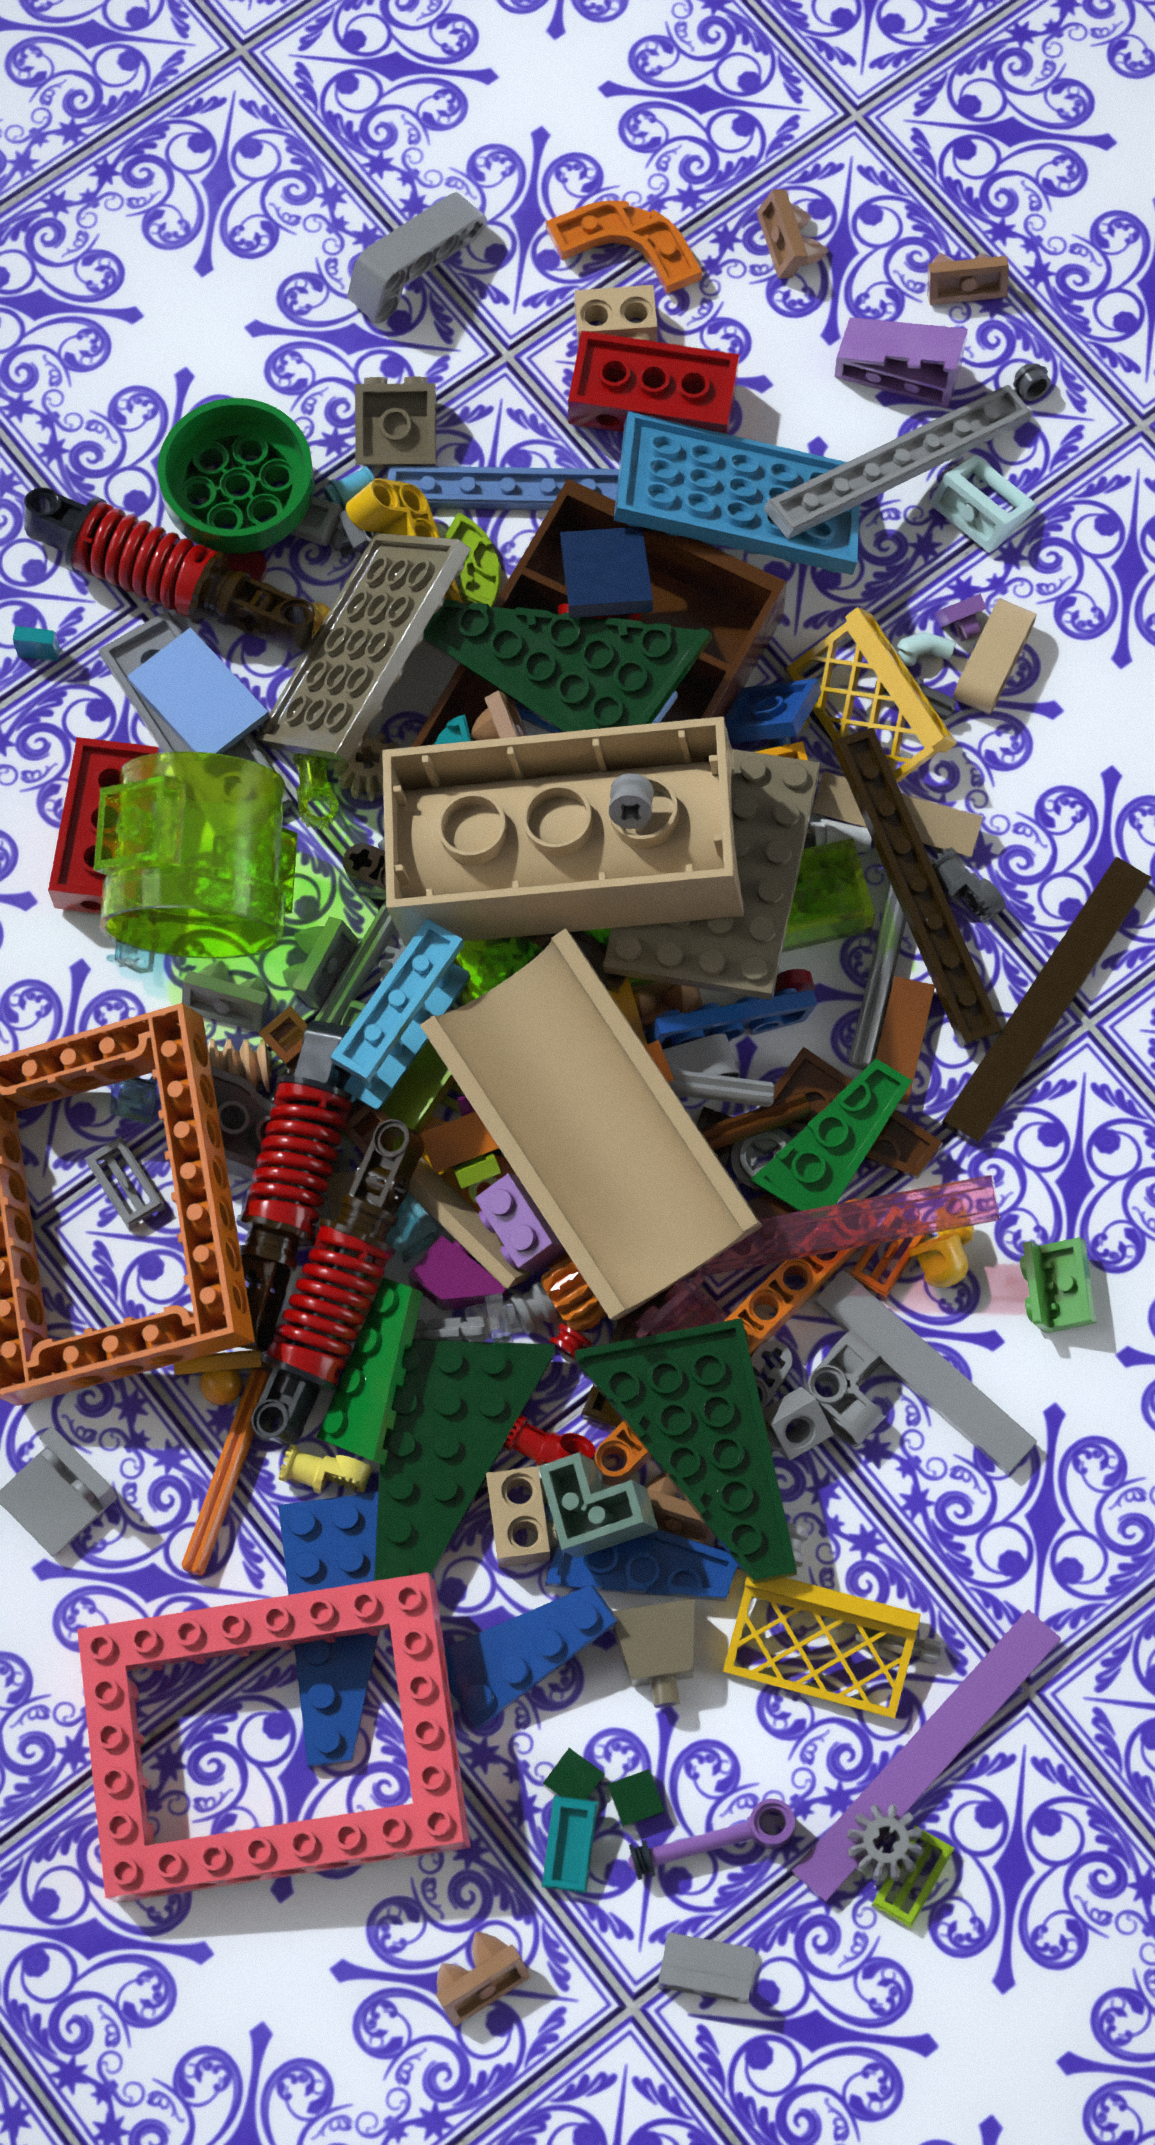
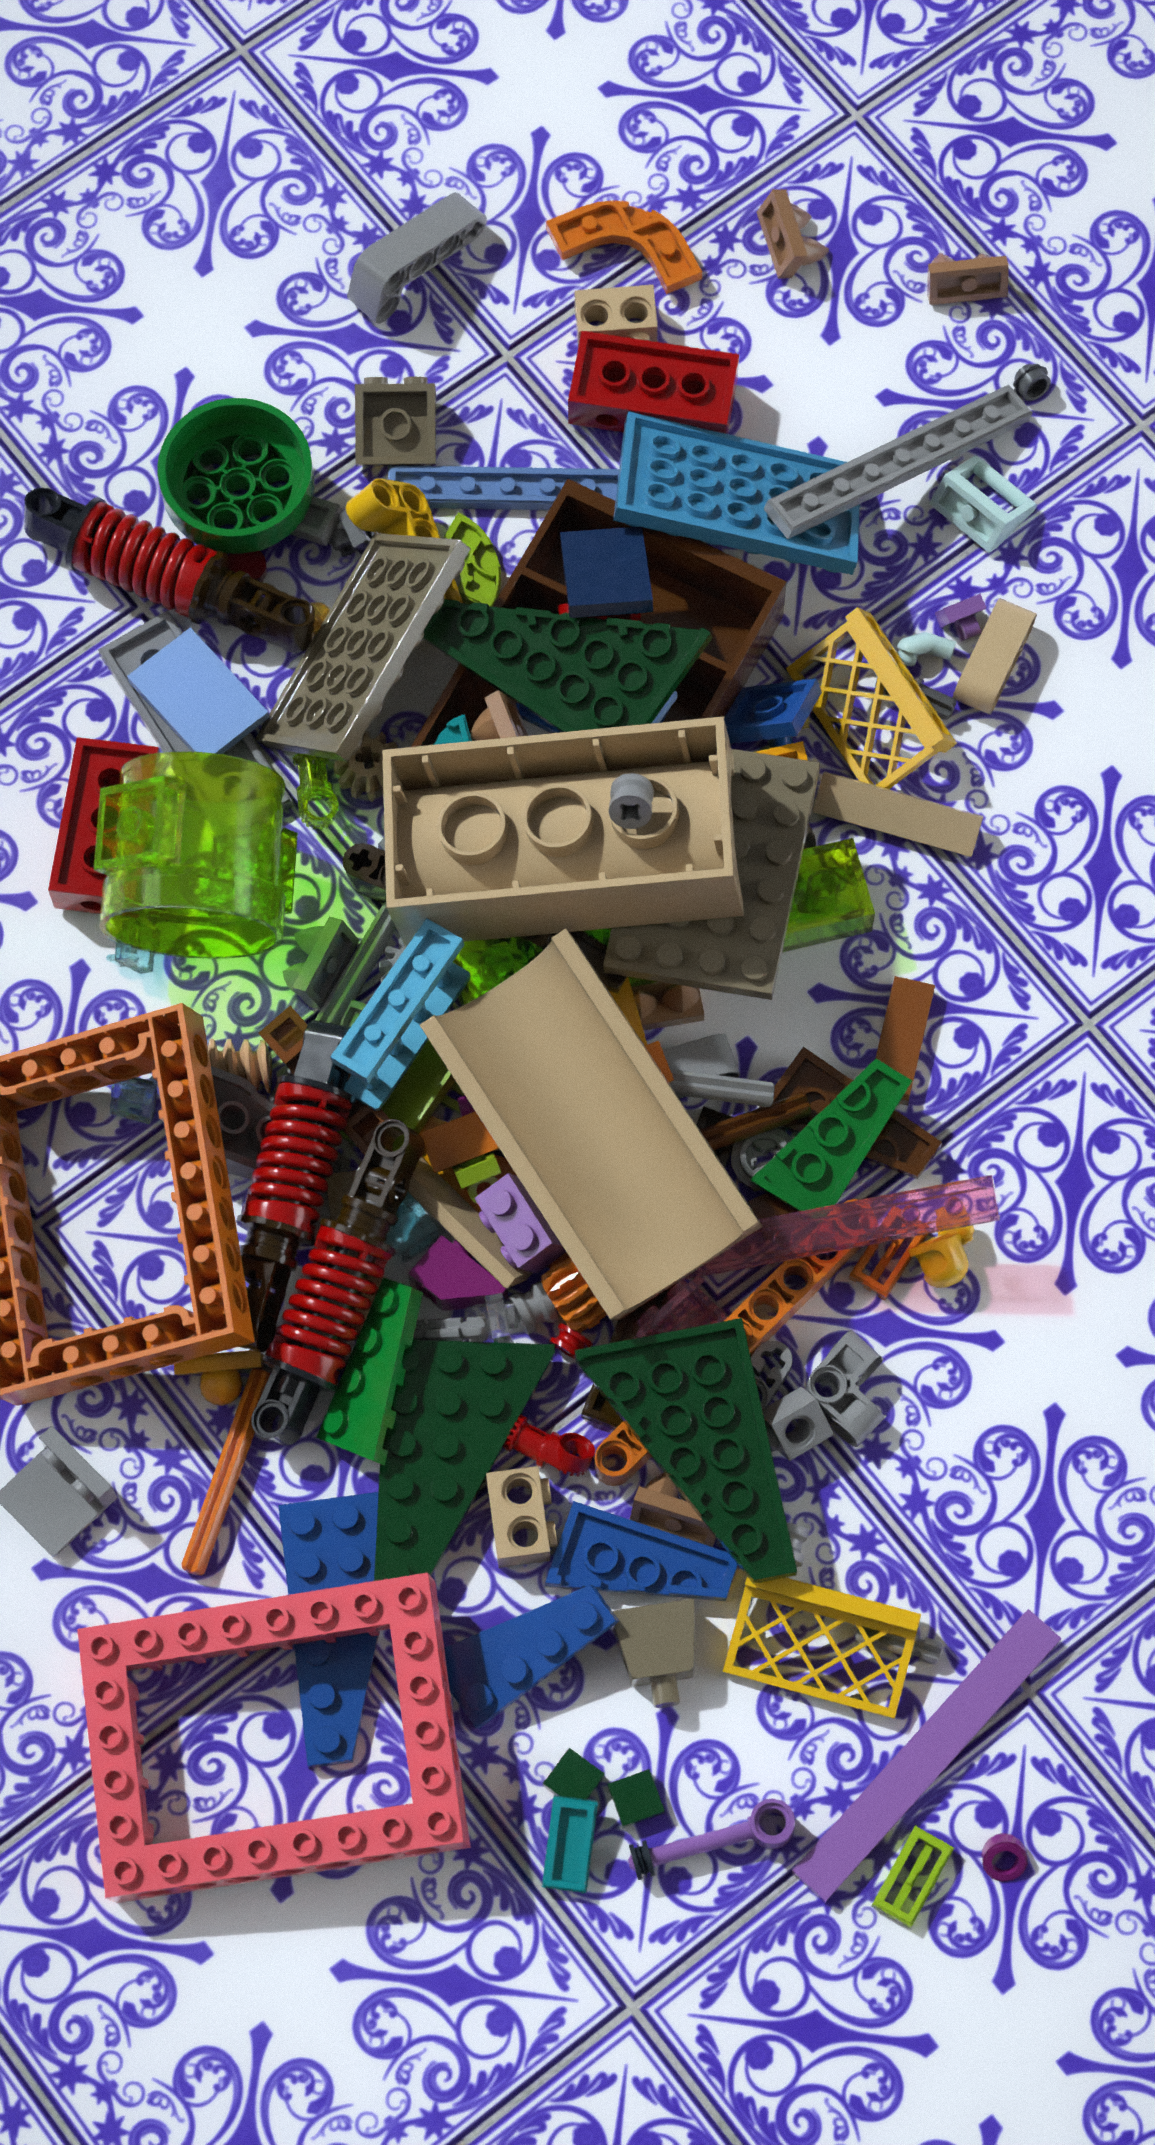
teal tile [12,626,60,662] -> none
light grey tile [84,1136,165,1231] -> none
light grey tile [182,960,268,1032] -> none
light yellow connector [279,1444,373,1494] -> none
medium azure pin [323,466,375,510] -> none
medium nougat tile [435,1931,531,2027] -> none
sand green brick [538,1452,659,1558] -> none
blue wing [645,988,817,1050] -> none
light grey panel [658,1933,756,2004] -> none
dark red tile [773,969,815,995] -> none
white cone [808,818,871,860] -> none
light grey tile [814,1269,1038,1475] -> none
dark brown plate [832,728,1002,1047] -> none
medium lavender wedge [834,317,968,408] -> none
light grey gear [847,1804,923,1882] -> none
light grey axle [849,883,906,1070] -> none
dark grey connector [931,847,1006,922] -> none
dark brown tile [941,856,1152,1147] -> none
bright green bracket [1020,1237,1096,1333] -> none
none -> magenta piece [981,1833,1028,1881]

